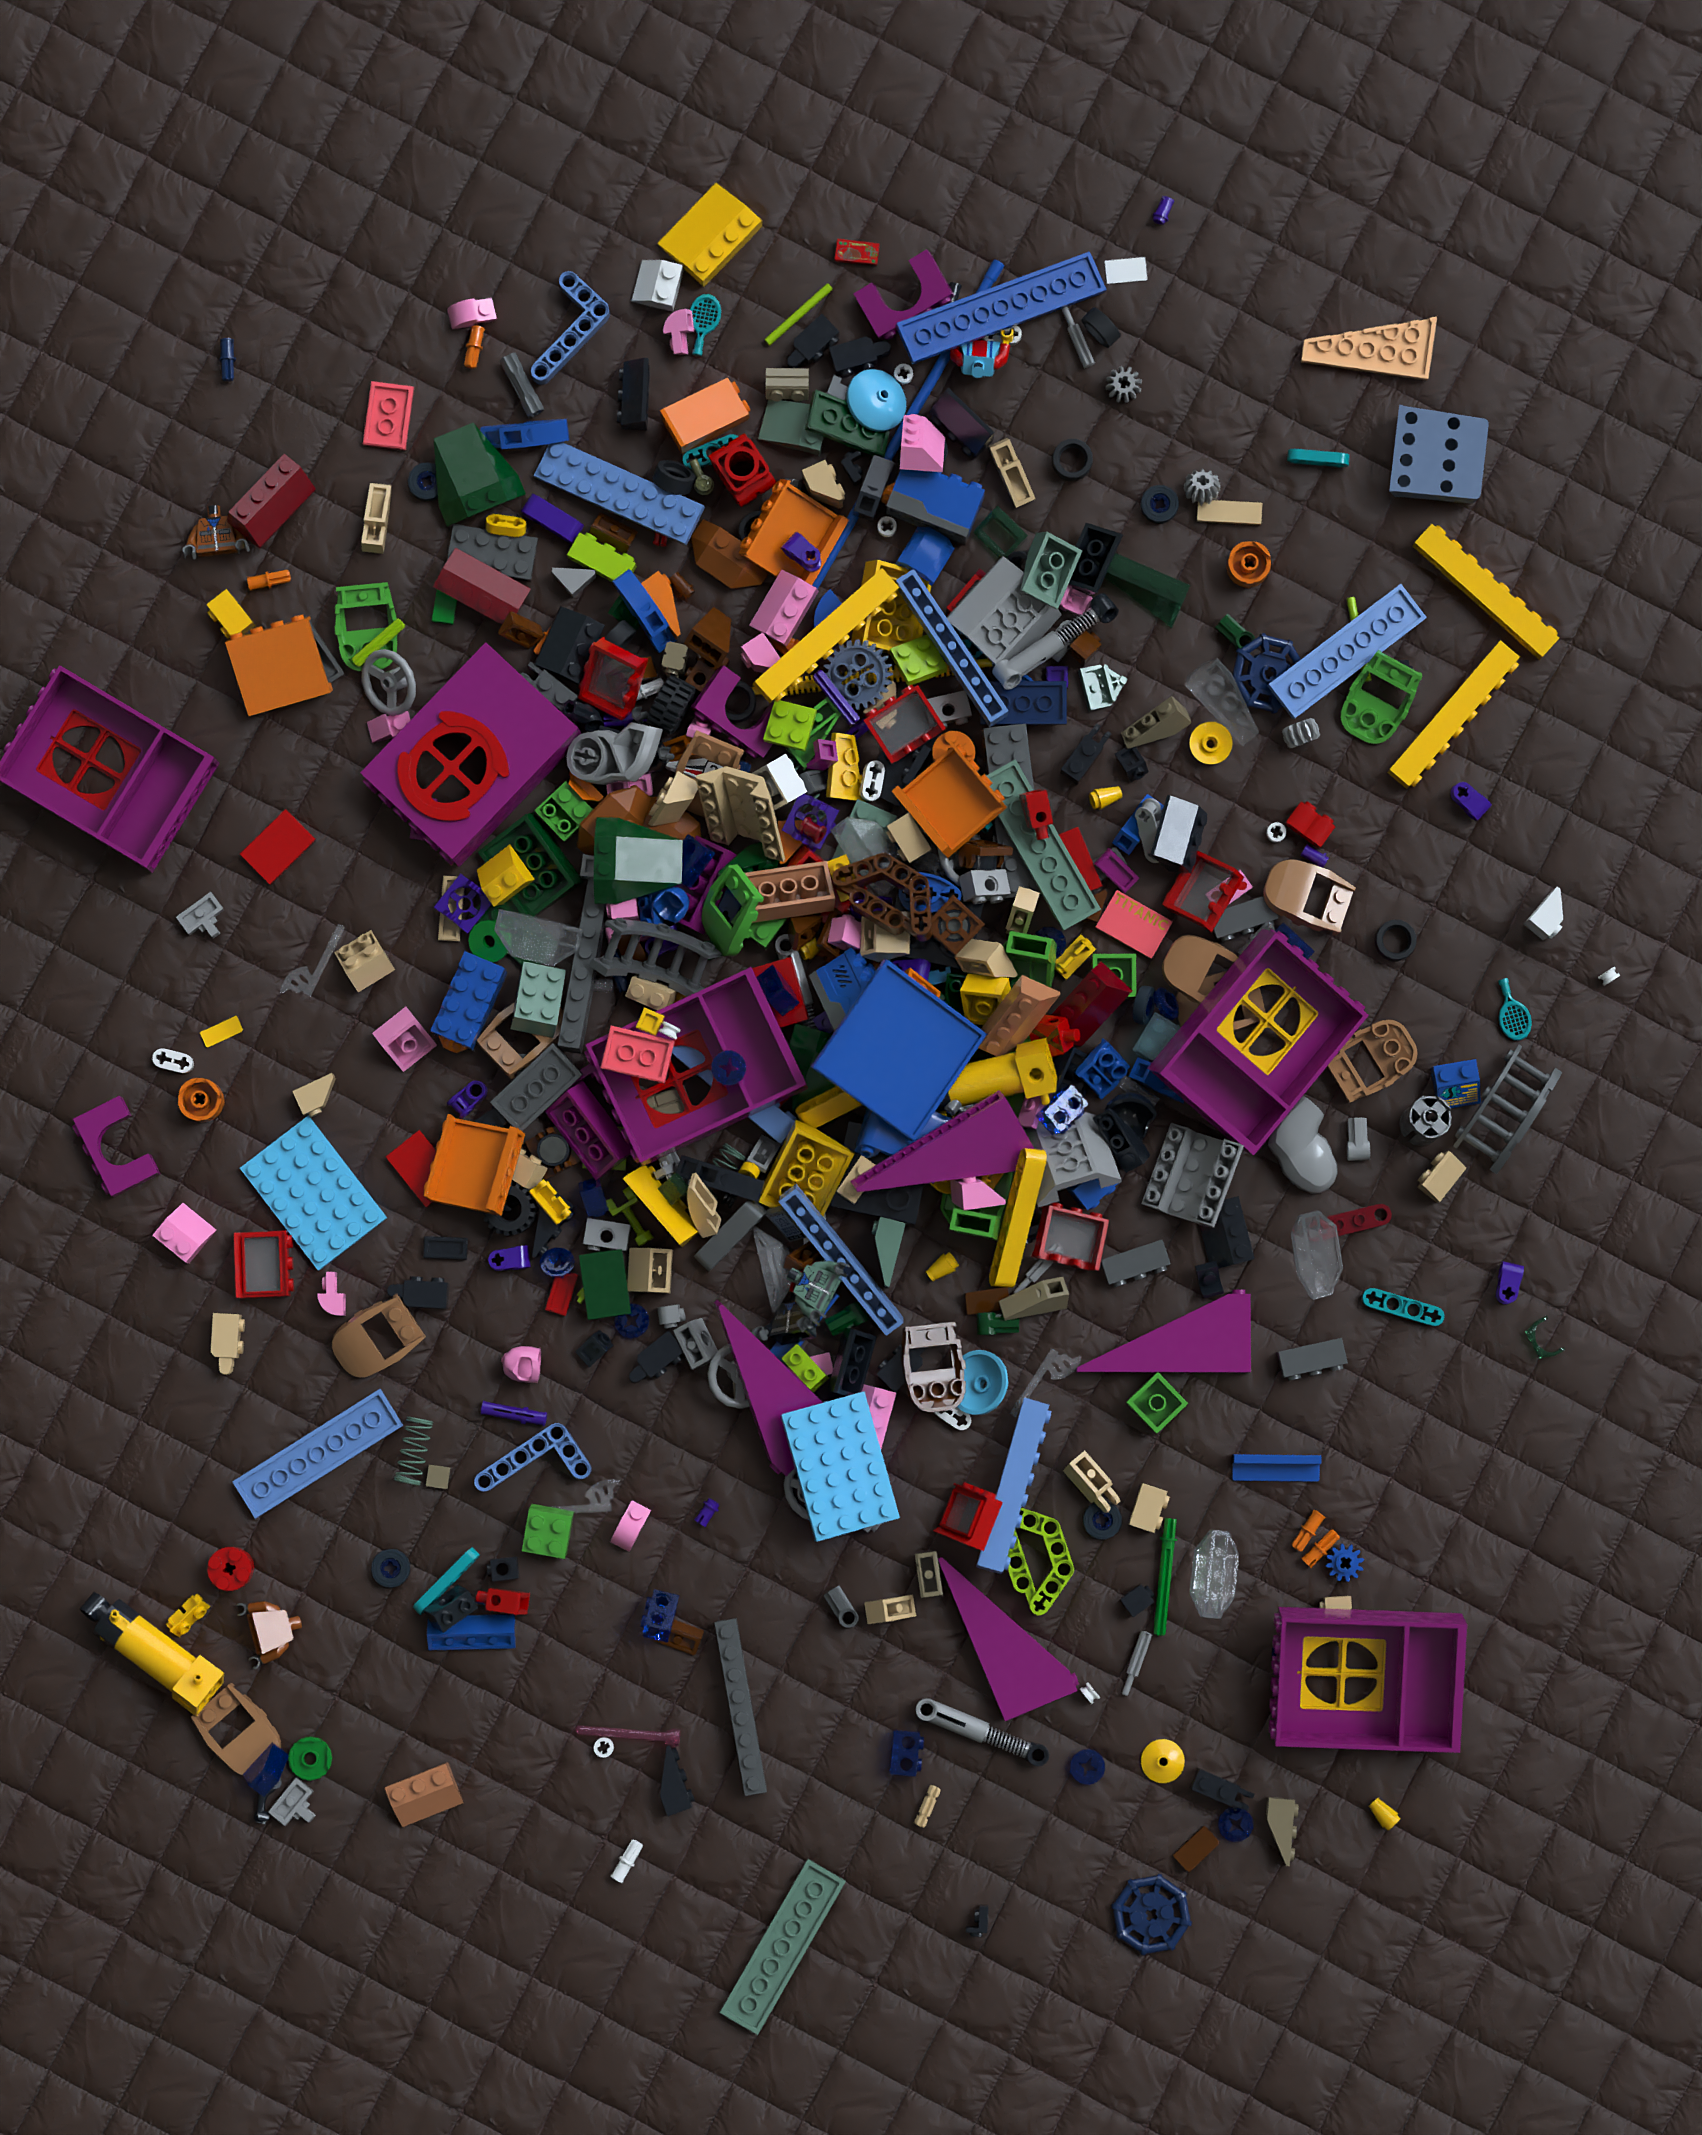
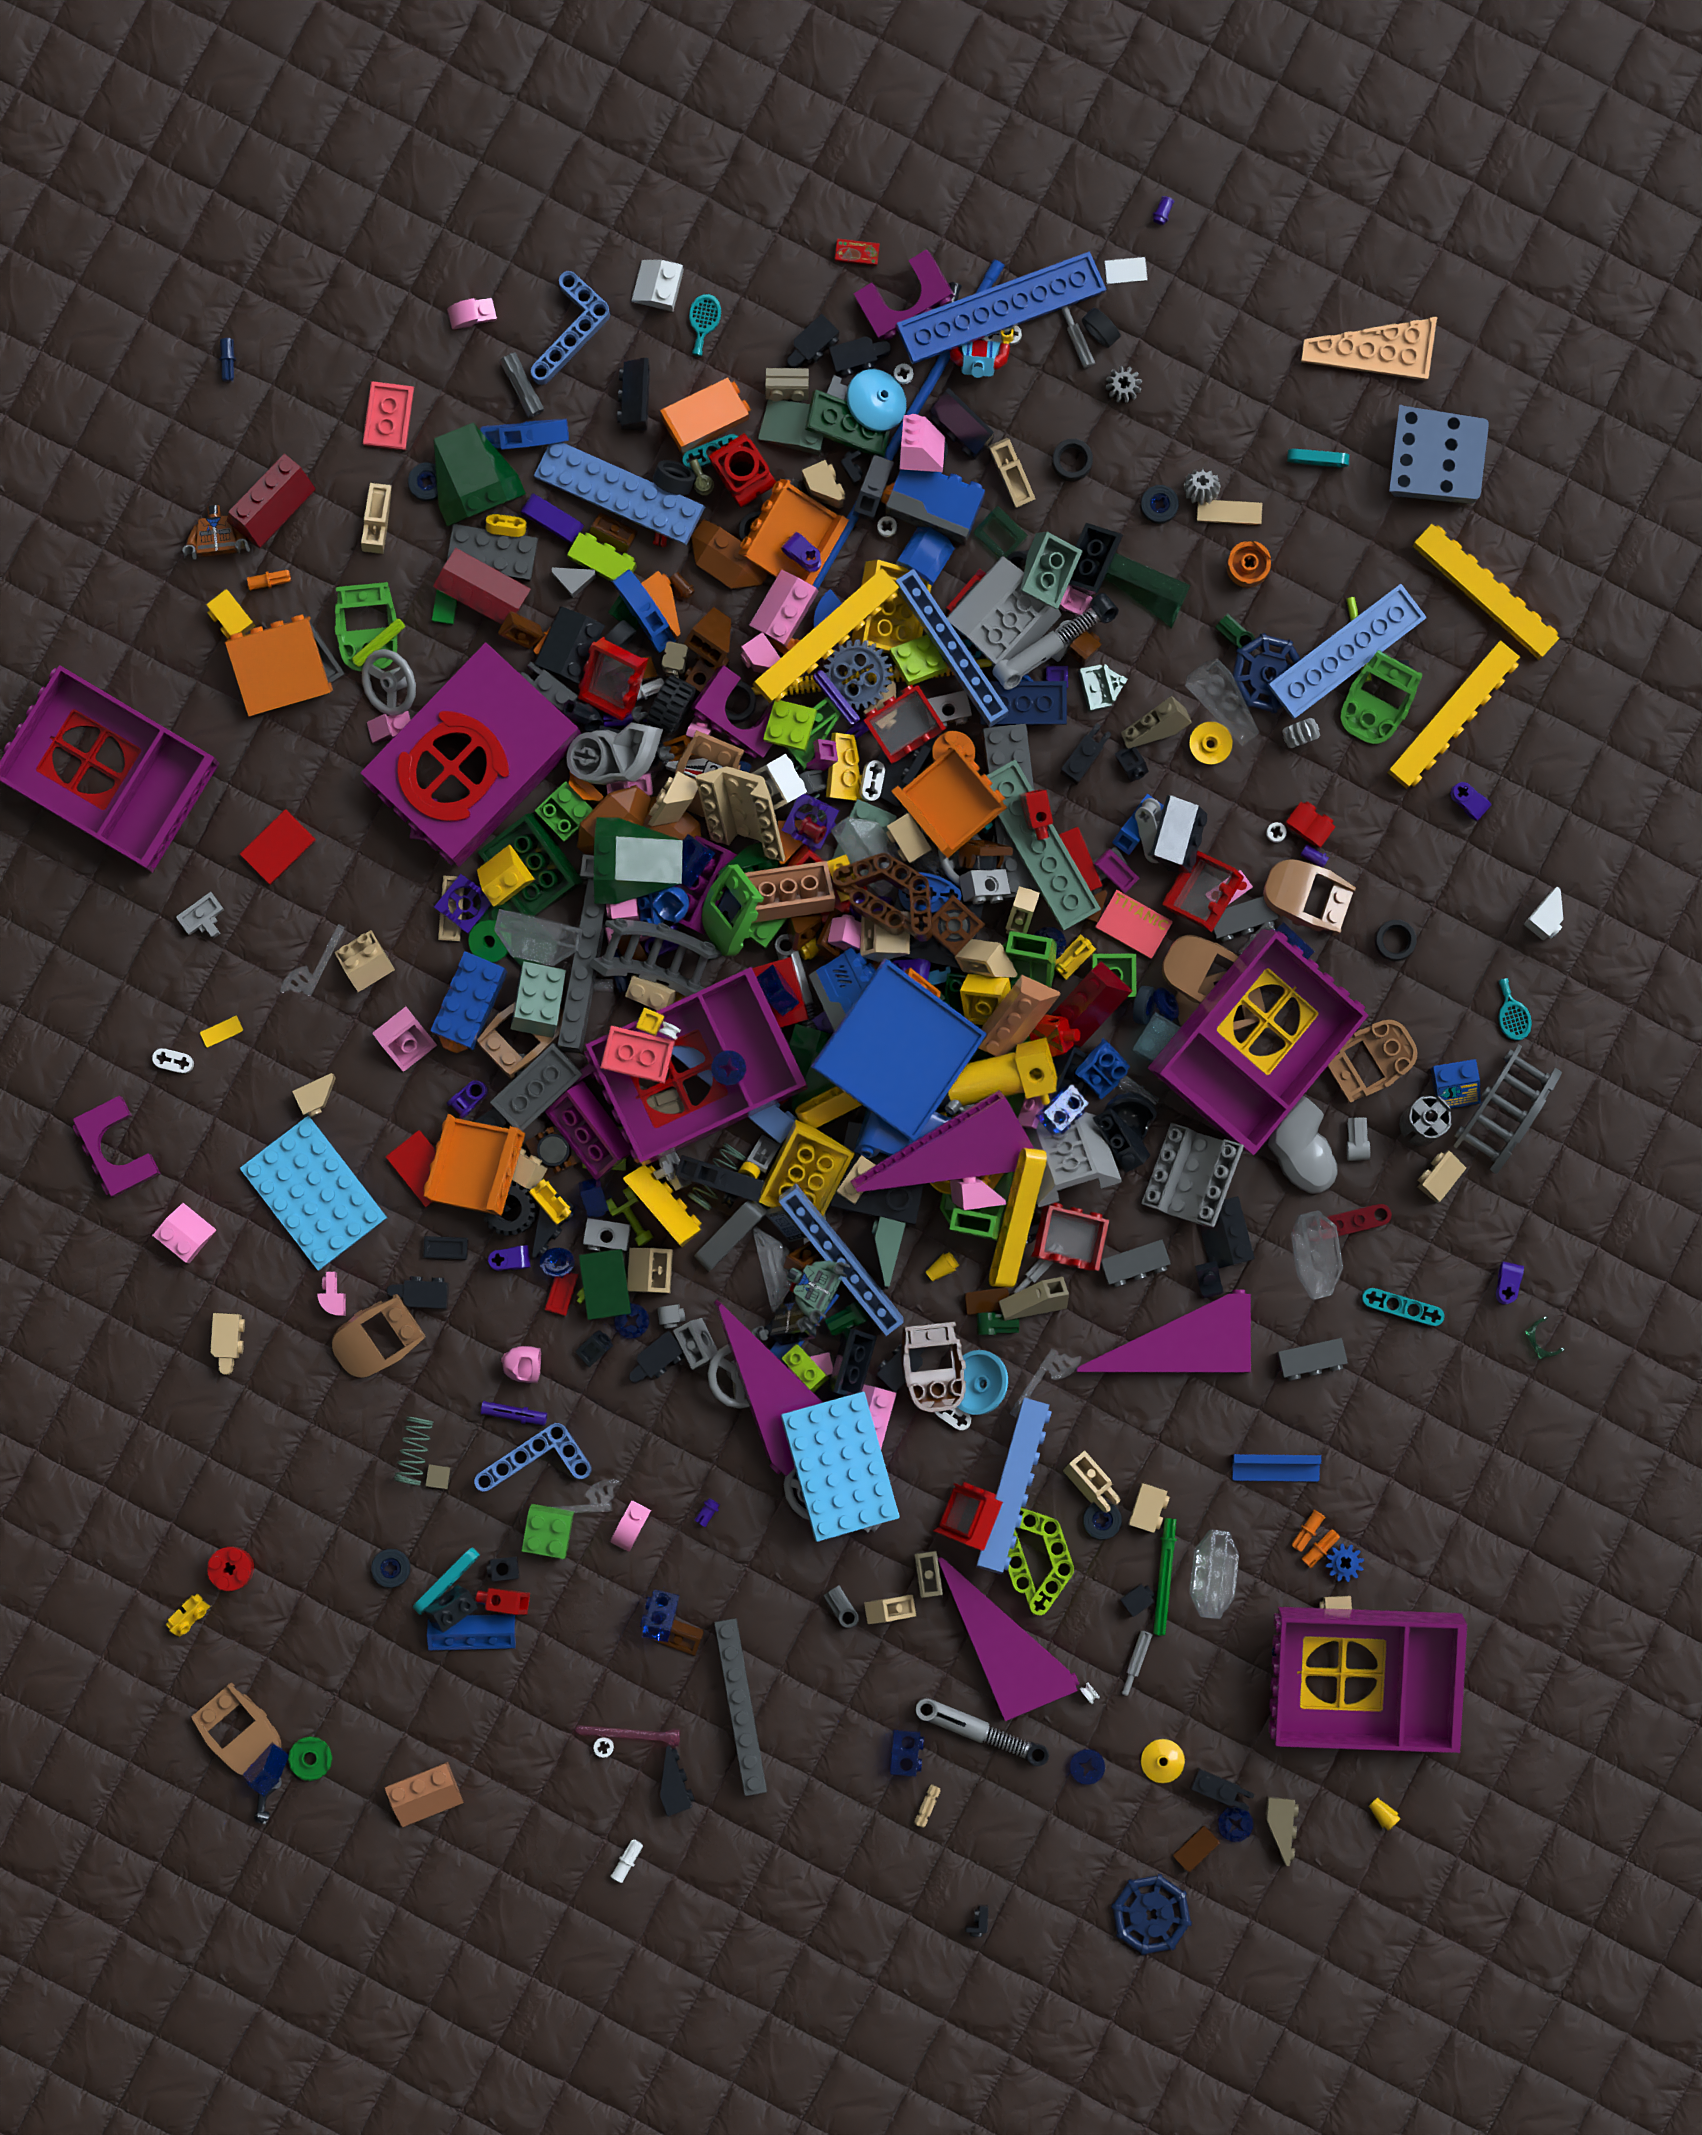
yellow piece [79,1592,224,1717] -> none
orange brick [178,1078,225,1123] -> none
medium blue plate [233,1389,404,1519] -> none
window [234,1231,294,1298] -> none
torso [236,1601,302,1669] -> none
light grey hinge [269,1778,316,1826] -> none
orange axle [464,325,485,369] -> none
yellow slope [657,183,762,287] -> none
clear green panel [658,1173,689,1205] -> none
bright pink brick [663,309,694,355] -> none
tan slope [687,1173,721,1238] -> none
sand green plate [720,1859,846,2035] -> none
lime bar [764,283,833,346] -> none
blue brick [1066,1178,1118,1210] -> none
yellow cone [1089,786,1122,810] -> none
bright green brick [1125,1372,1188,1434] -> none
blue brick [1128,1057,1184,1103] -> none
white bush [1598,967,1620,986] -> none

